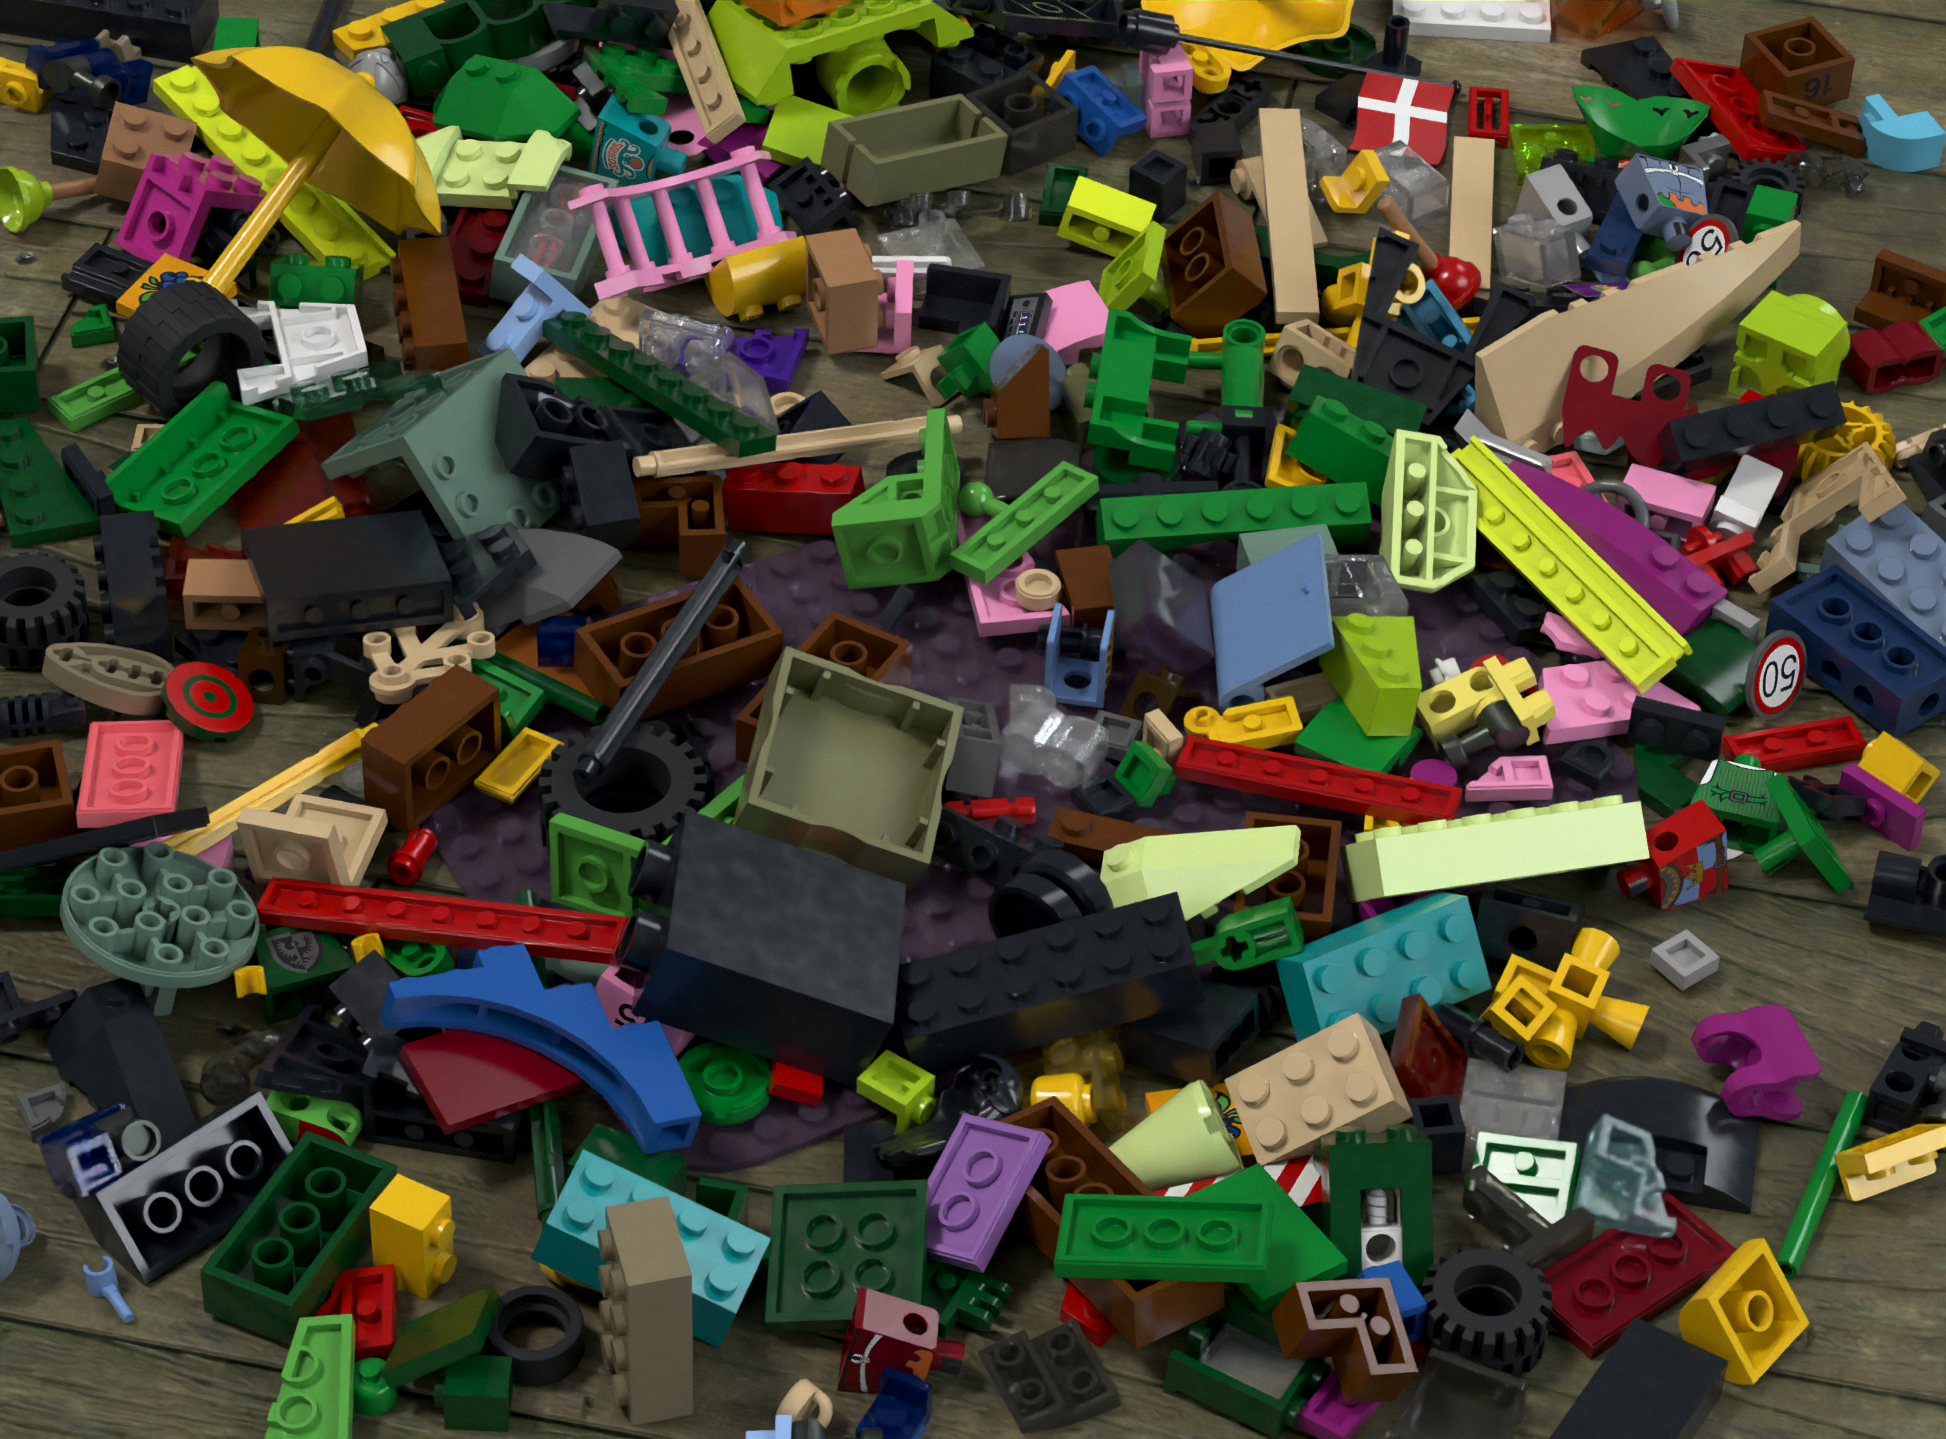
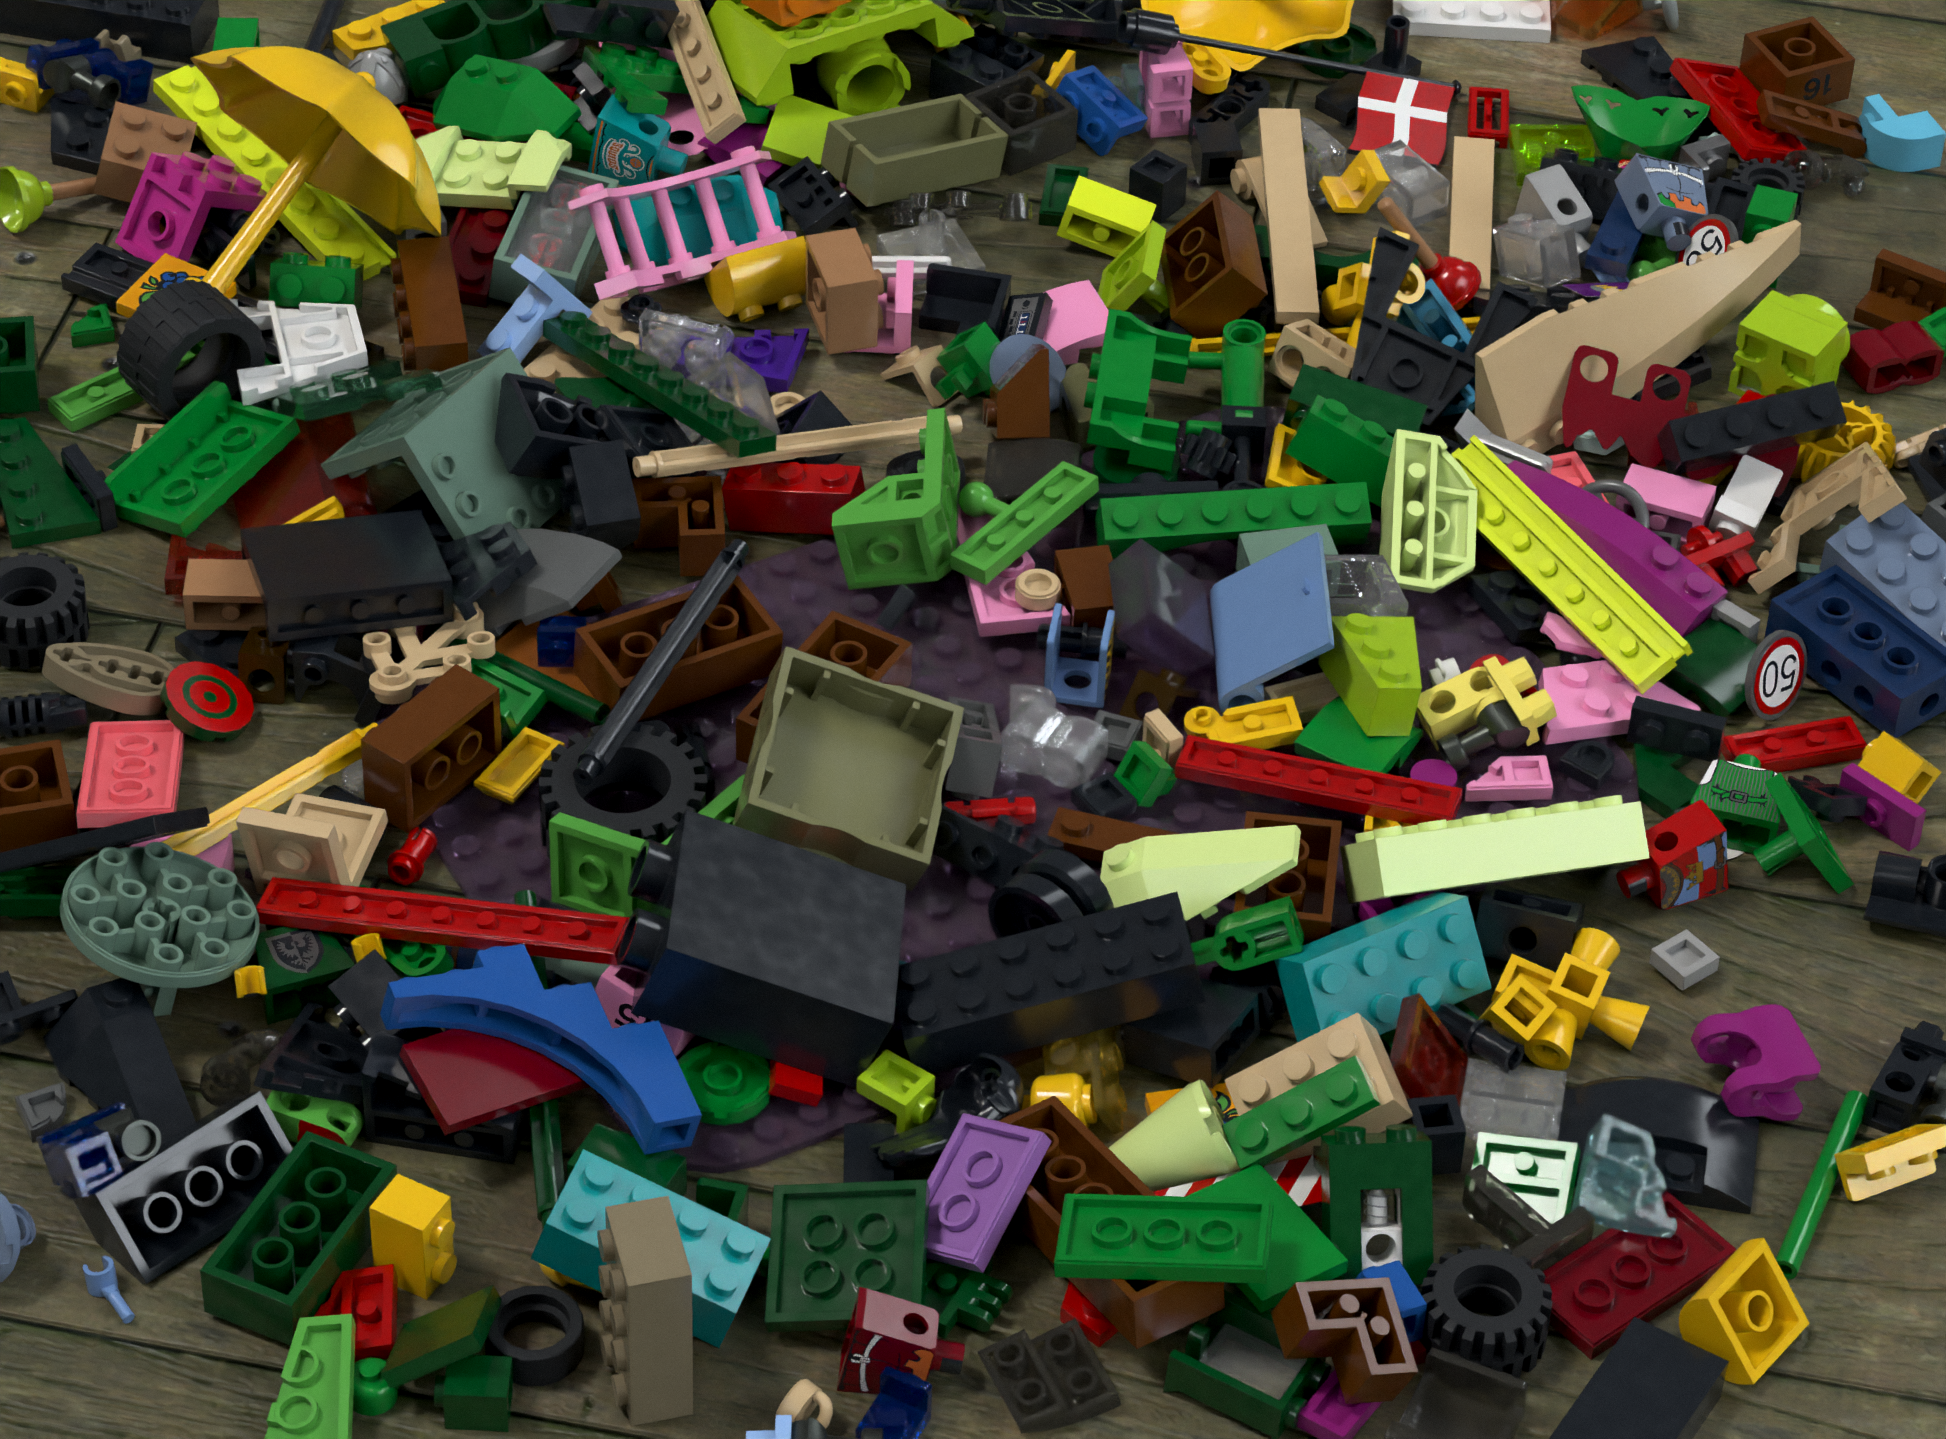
black wedge [92,510,174,663] -> none
none -> black plate [620,294,663,333]
none -> green plate [1222,1055,1381,1170]

